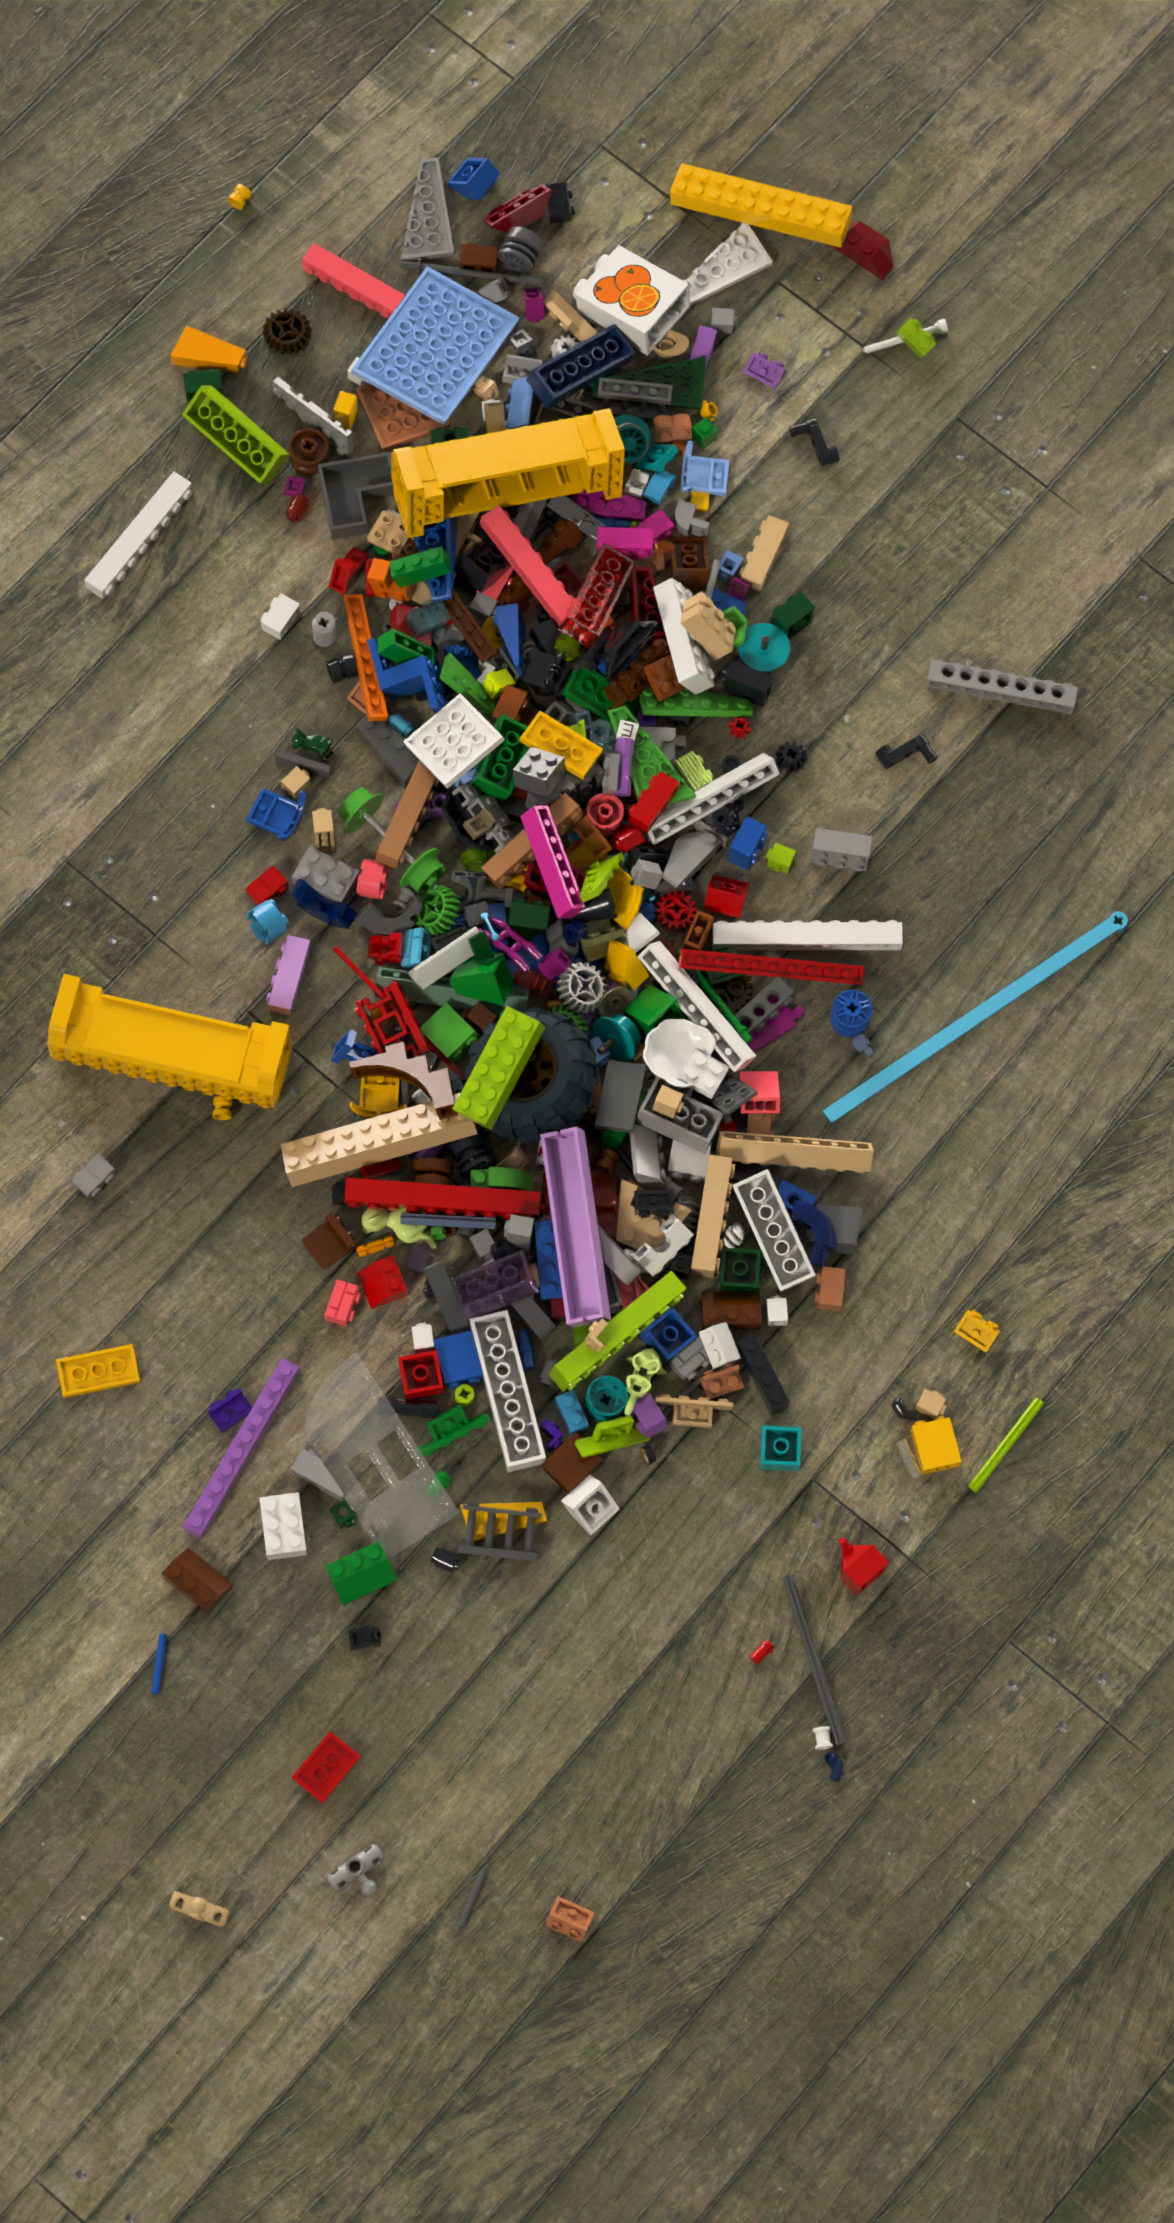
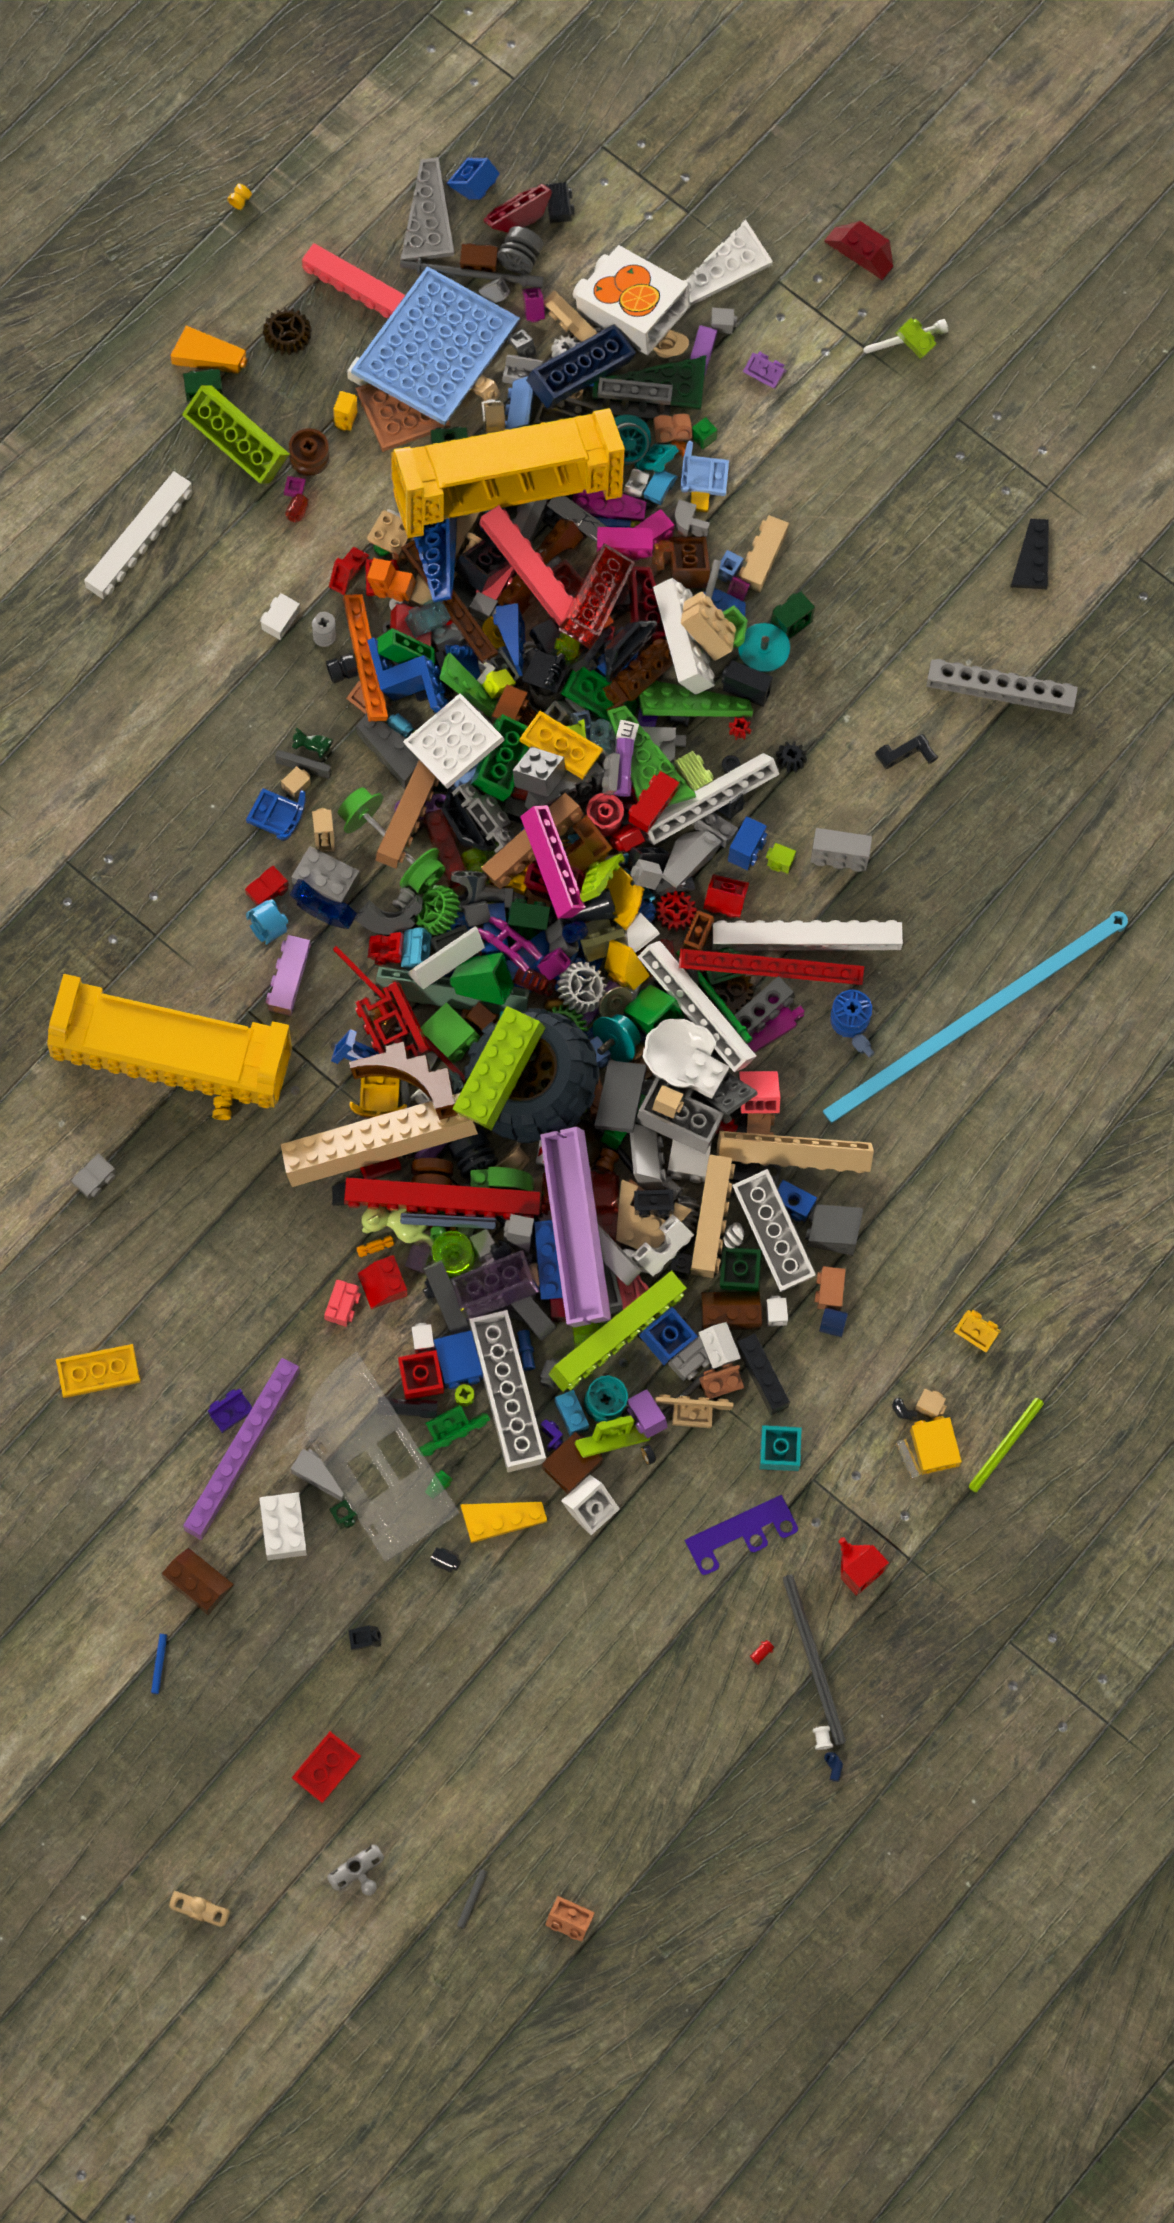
light grey wing [273,377,354,459] -> none
reddish brown bracket [302,1212,355,1270] -> none
dark grey piece [317,452,394,540] -> none
green slope [325,1541,398,1605] -> none
coral brick [357,859,391,900] -> none
green brick [390,546,451,588] -> none
dark grey fence [458,1501,542,1561] -> none
dark tan bracket [463,807,495,840] -> none
dark green bracket [468,931,503,966] -> none
medium azure hinge [481,912,499,941] -> none
black bush [537,604,551,624] -> none
tan bracket [584,1318,608,1353] -> none
yellowish green animal [624,1348,667,1416] -> none
dark orange plate [643,654,686,702] -> none
yellow brick [670,163,852,248] -> none
yellow plate [701,401,718,422] -> none
black brick [711,807,742,837] -> none
black beam [789,418,840,466] -> none
clear blue arch [790,1200,836,1267] -> none
none -> clear red brick [424,809,466,888]
none -> clear neon green wheel [432,1231,475,1279]
none -> dark purple piece [685,1495,798,1575]
none -> dark blue piece [819,1307,848,1338]
none -> black wing [1010,519,1049,589]

